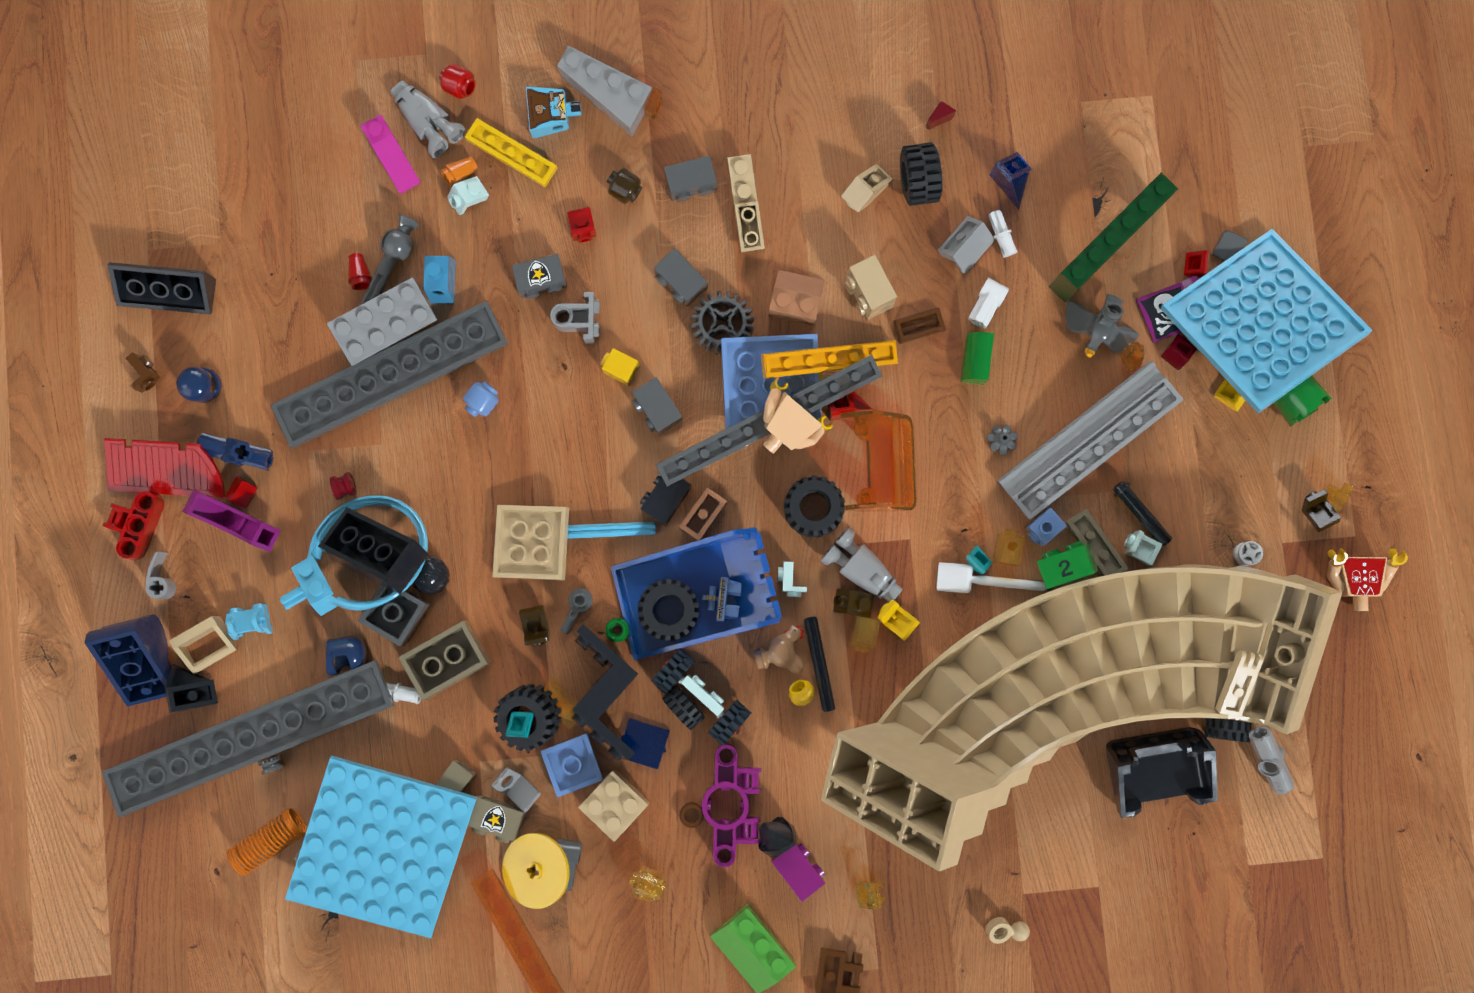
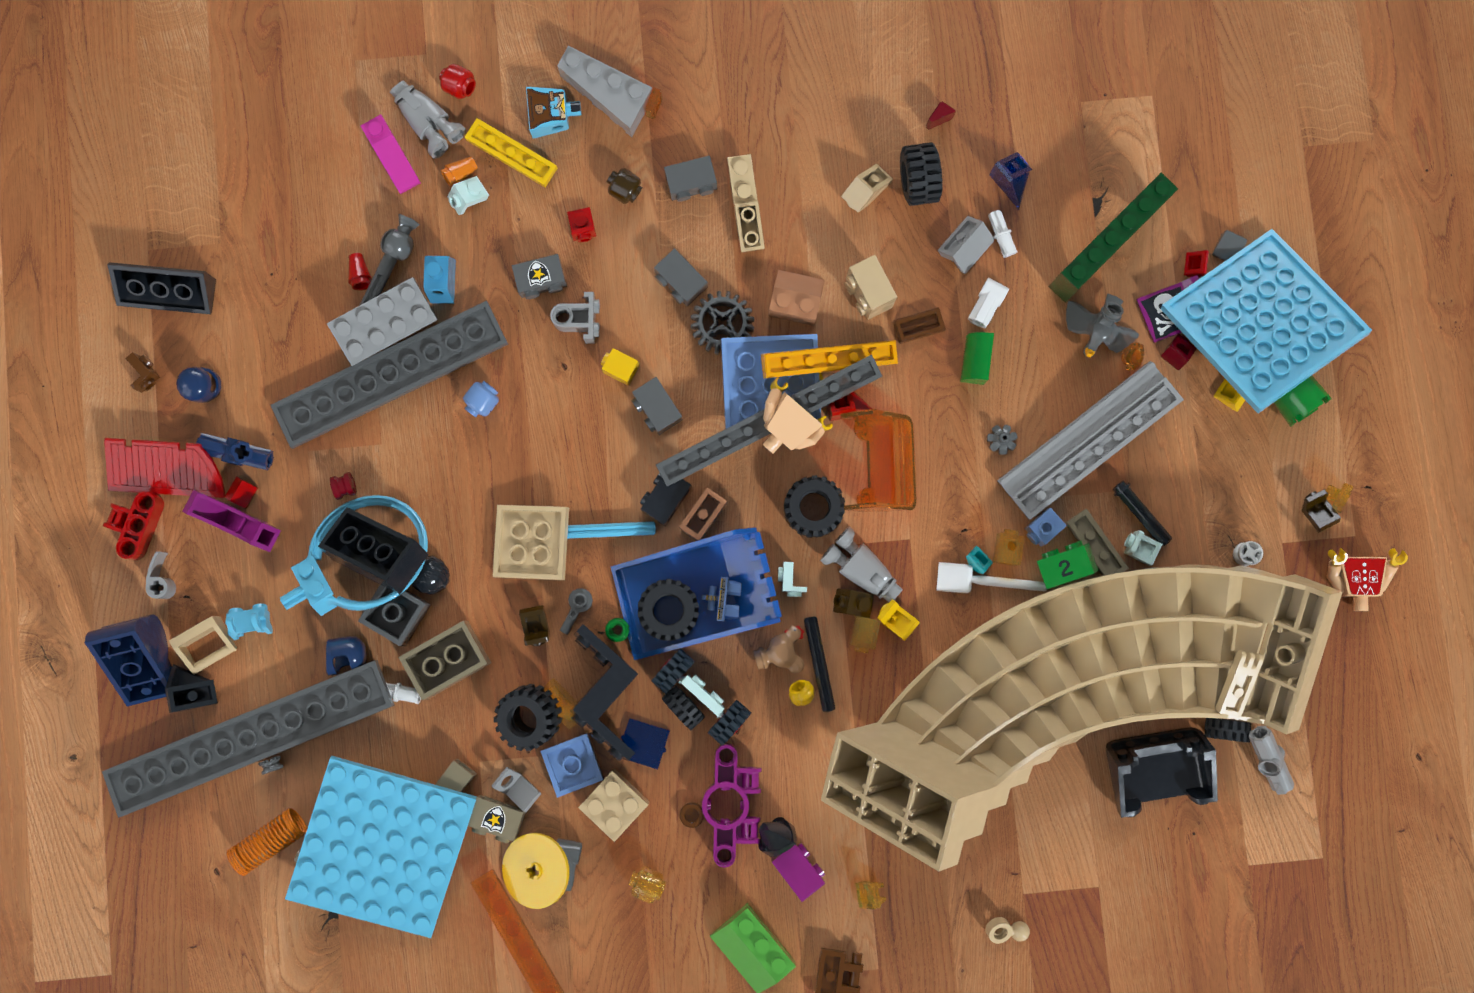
teal slope [506,712,534,738] -> none

